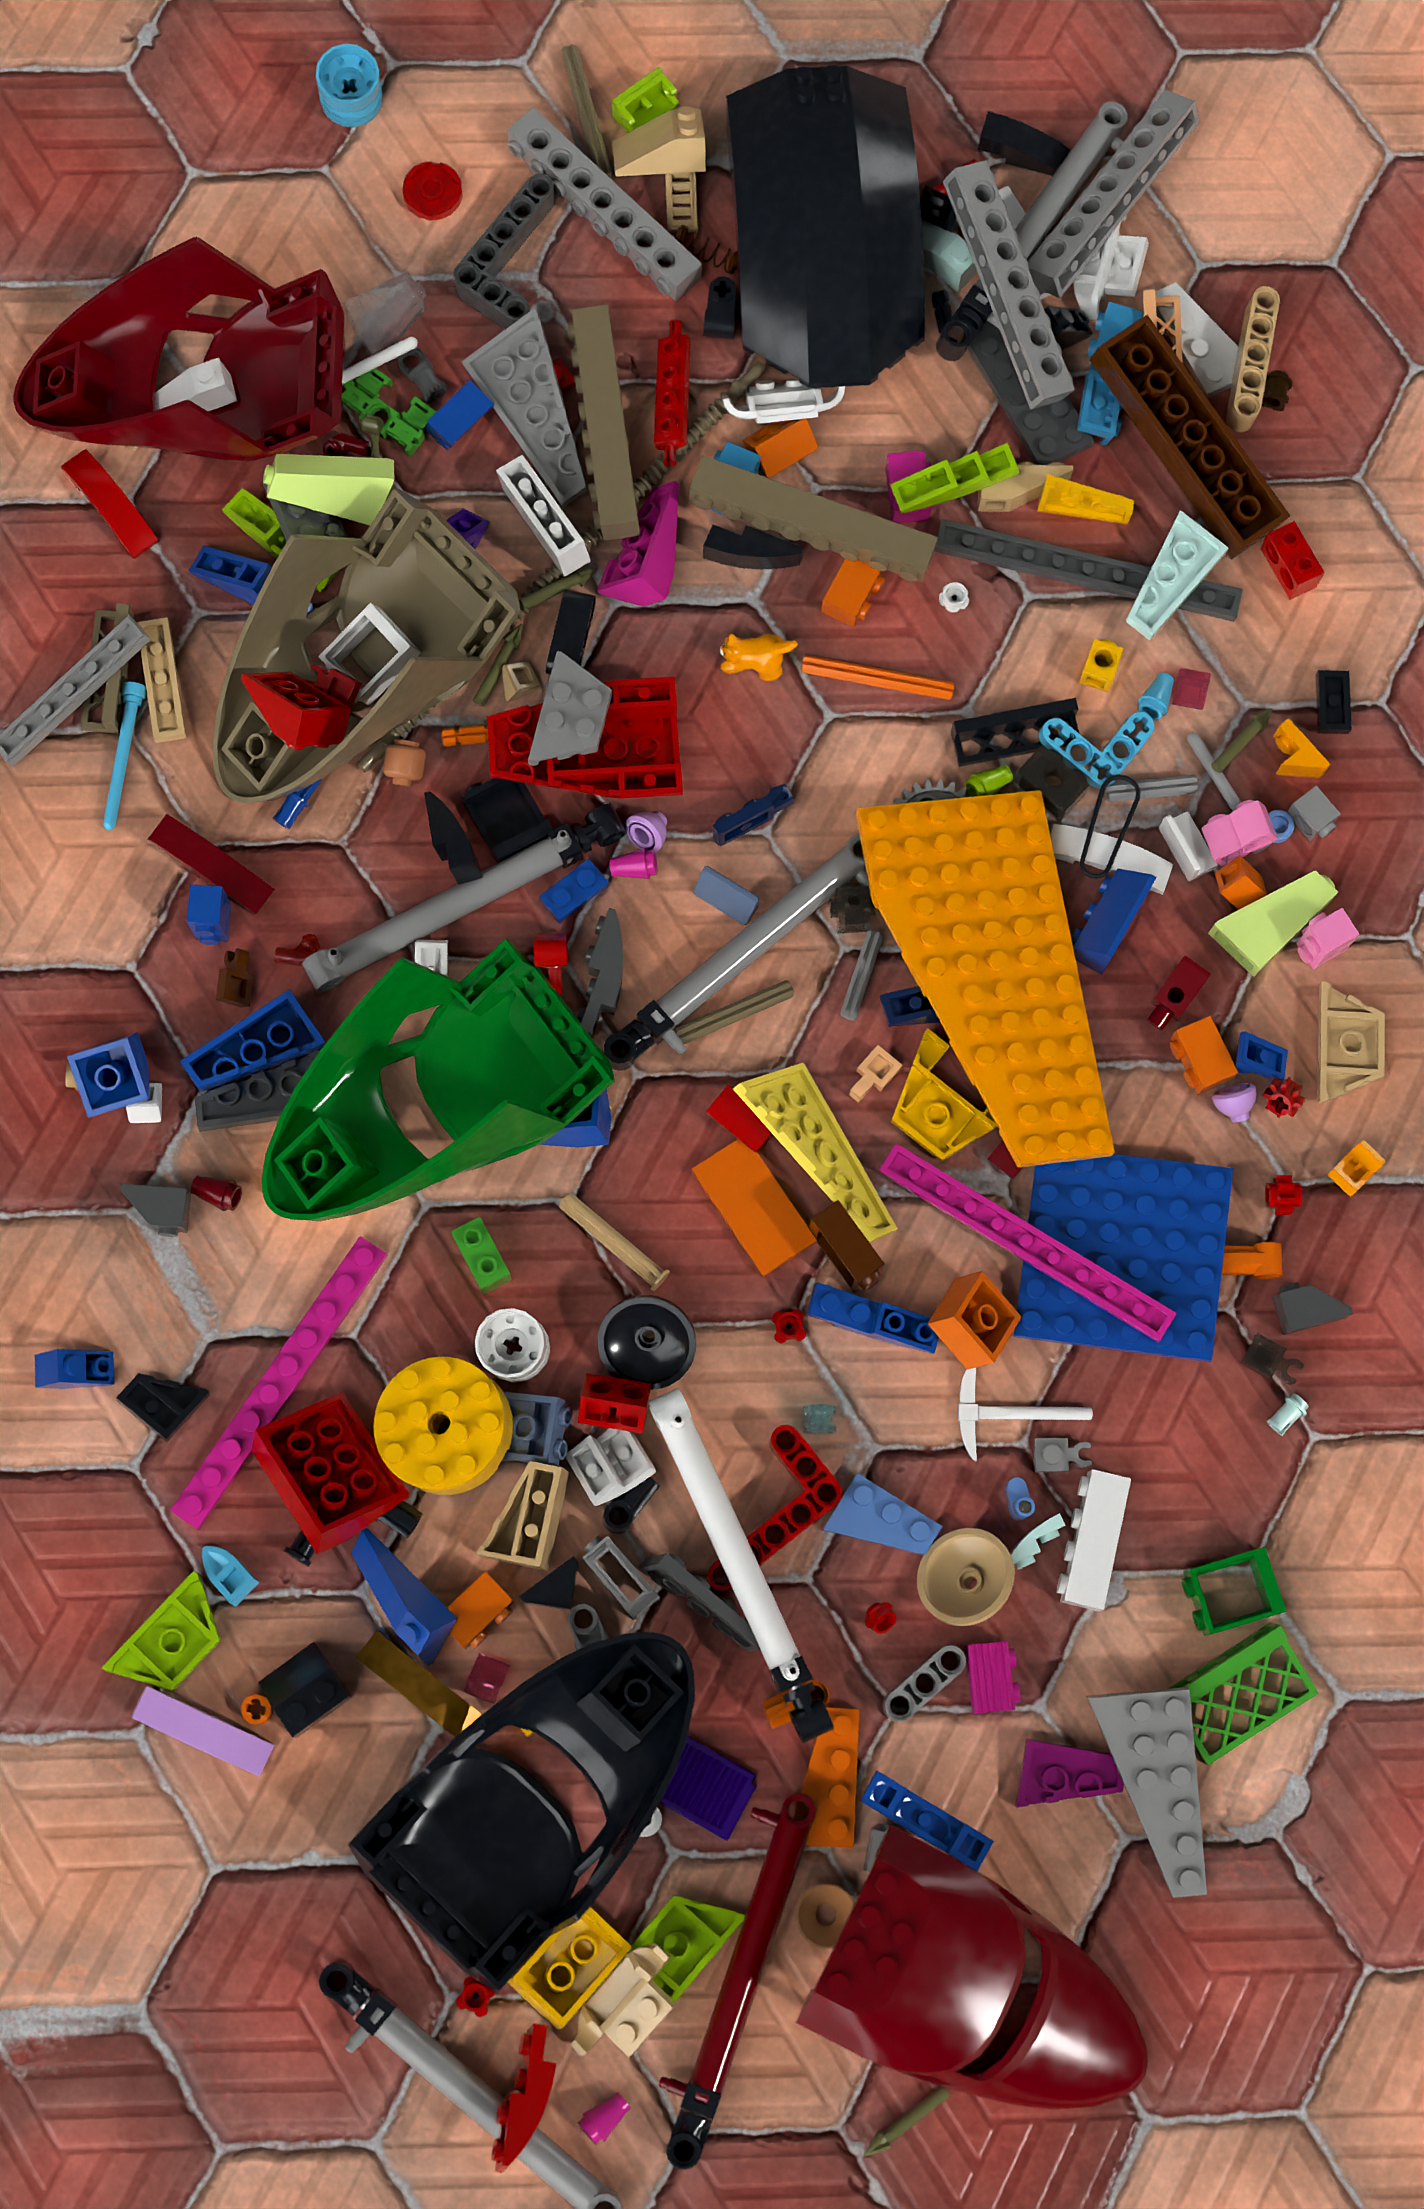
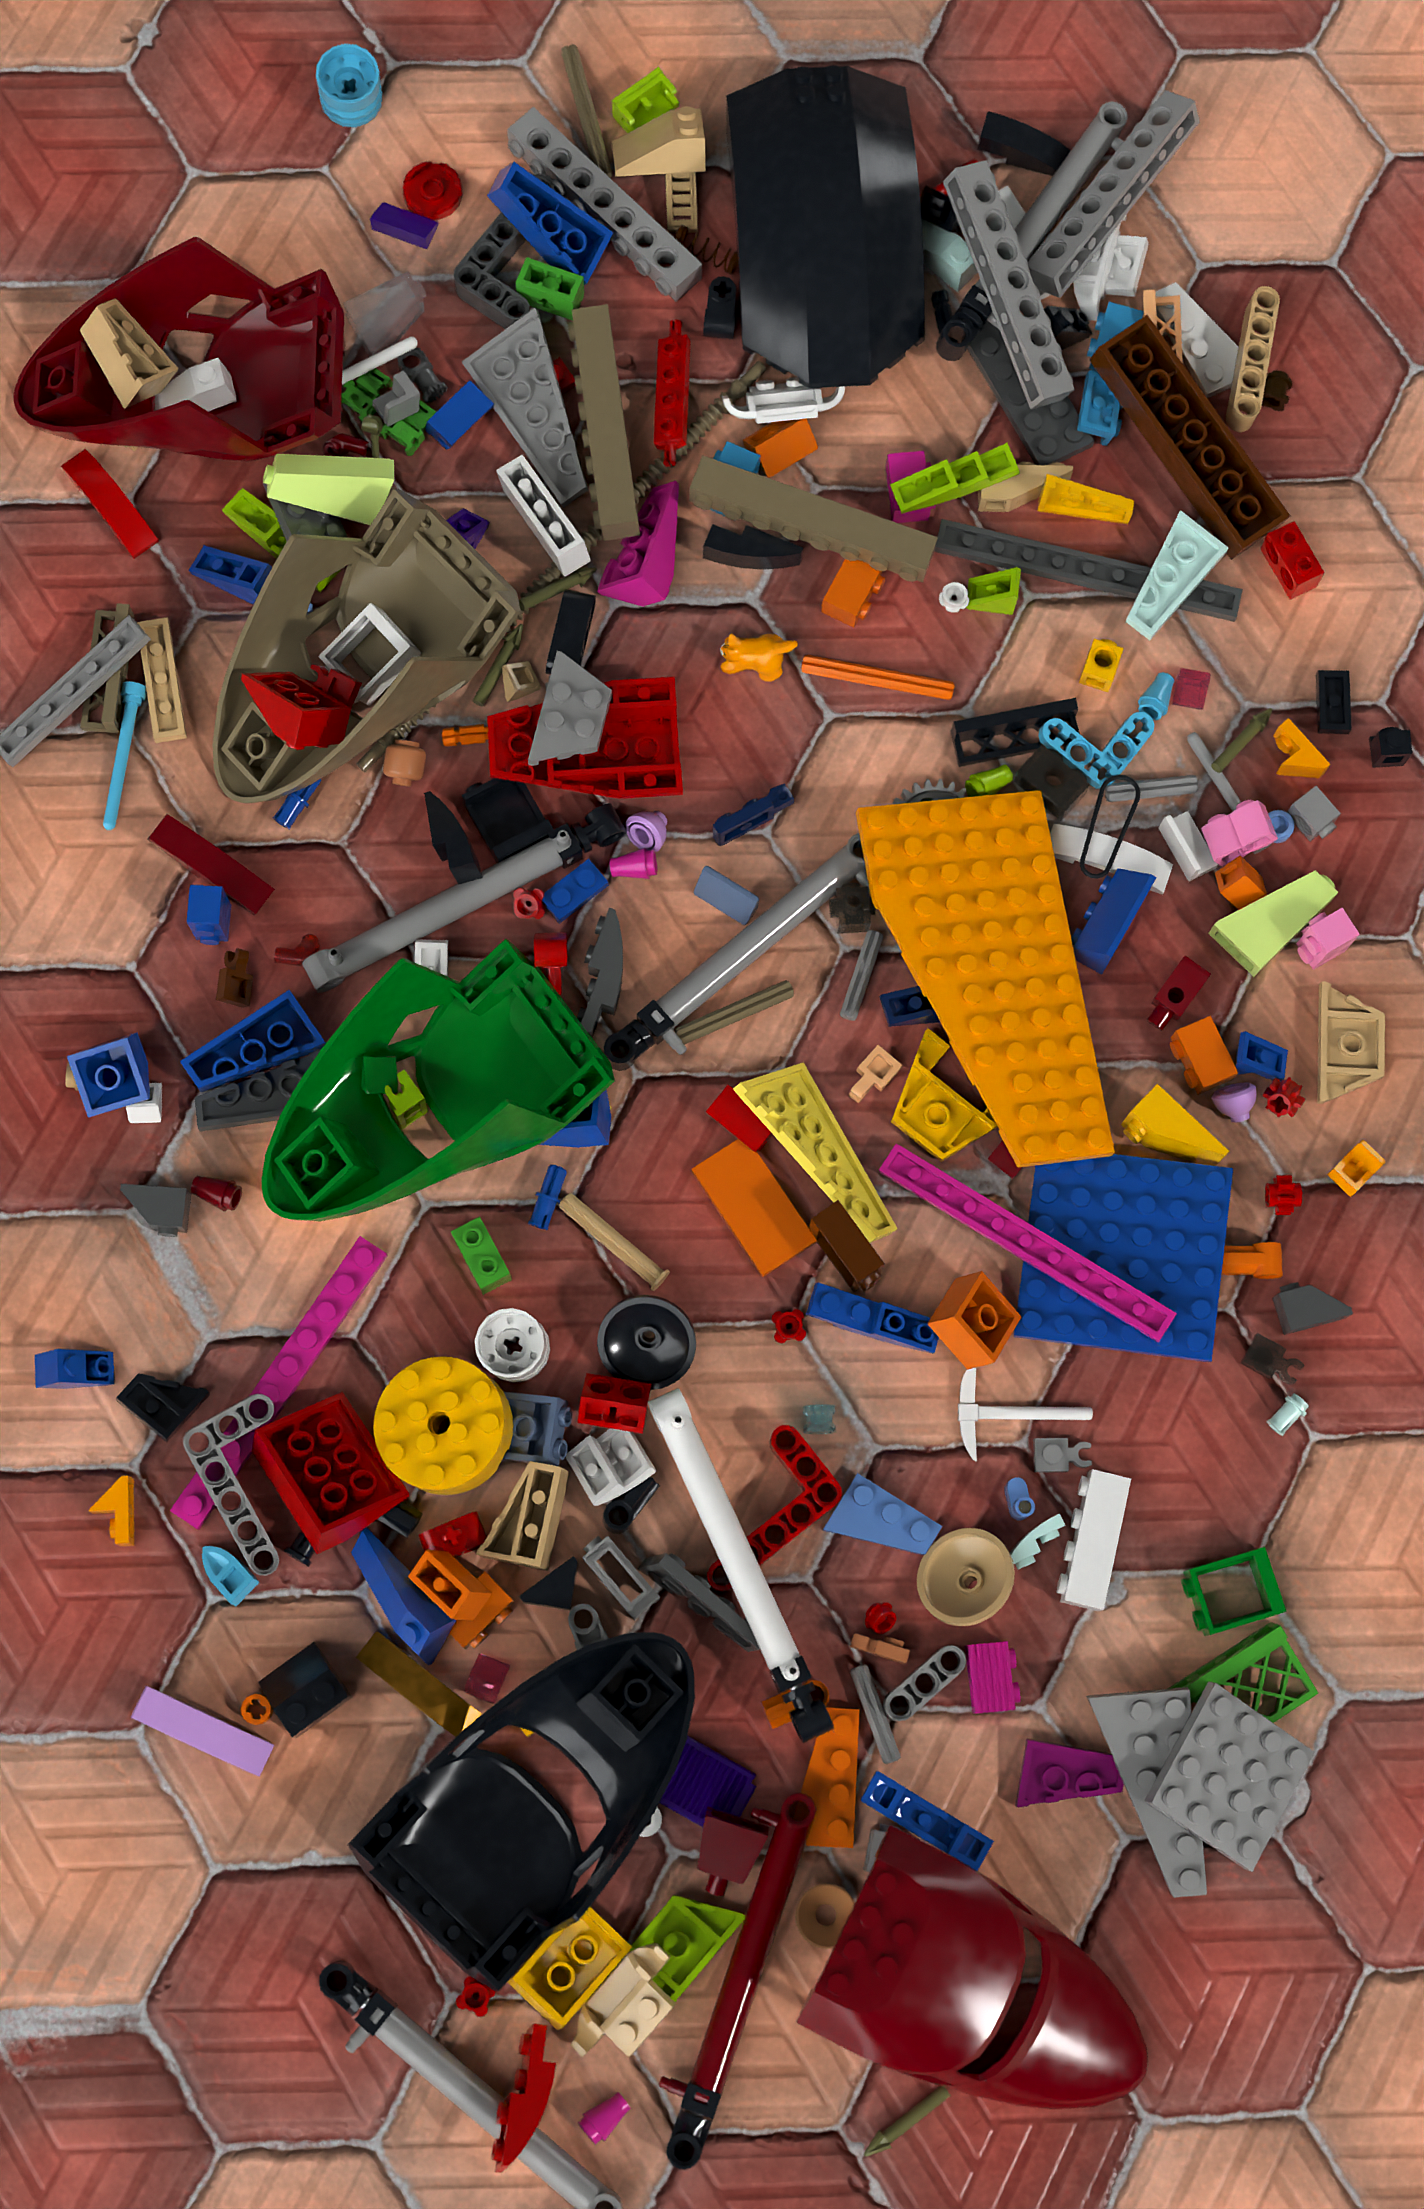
lime wing [102,1571,222,1691] -> none
none -> tan wedge [80,298,179,409]
none -> light orange slope [88,1476,134,1546]
none -> light grey beam [183,1394,279,1576]
none -> green slope [361,1056,398,1094]
none -> dark purple slope [370,202,439,249]
none -> light grey panel [372,371,420,426]
none -> lime hinge [385,1070,428,1130]
none -> orange brick [408,1550,492,1621]
none -> red beam [418,1511,487,1558]
none -> blue wedge [487,162,614,285]
none -> red plate [513,887,545,919]
none -> bright green brick [515,257,584,321]
none -> blue axle [528,1165,567,1231]
none -> dark red torso [697,1807,769,1896]
none -> nougat plate [850,1633,910,1664]
none -> light grey axle [850,1665,900,1764]
none -> lime slope [966,567,1021,615]
none -> yellow slope [1121,1084,1229,1166]
none -> light grey plate [1145,1681,1315,1872]
none -> black brick [1369,727,1413,768]

